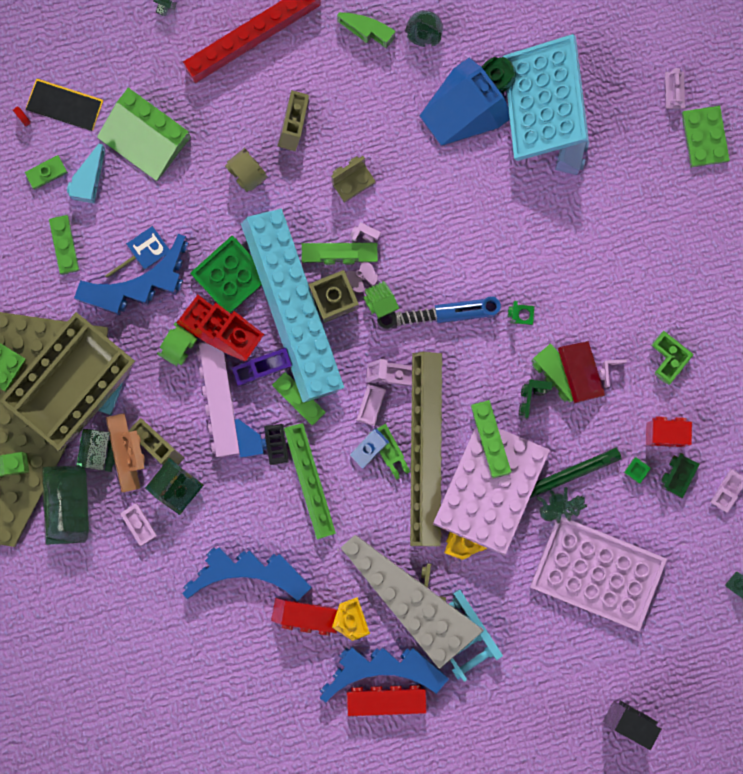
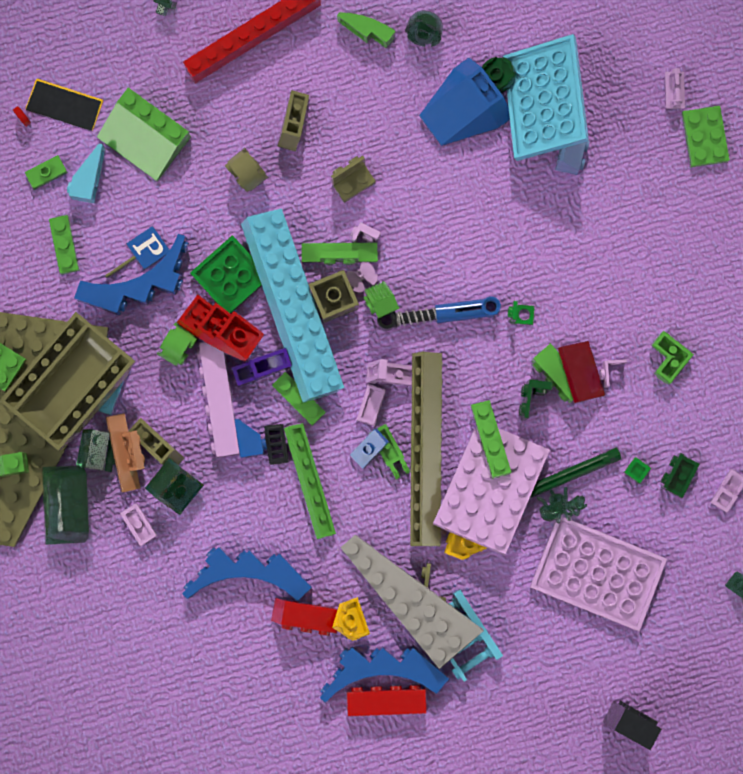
red brick [646,416,692,447] -> none

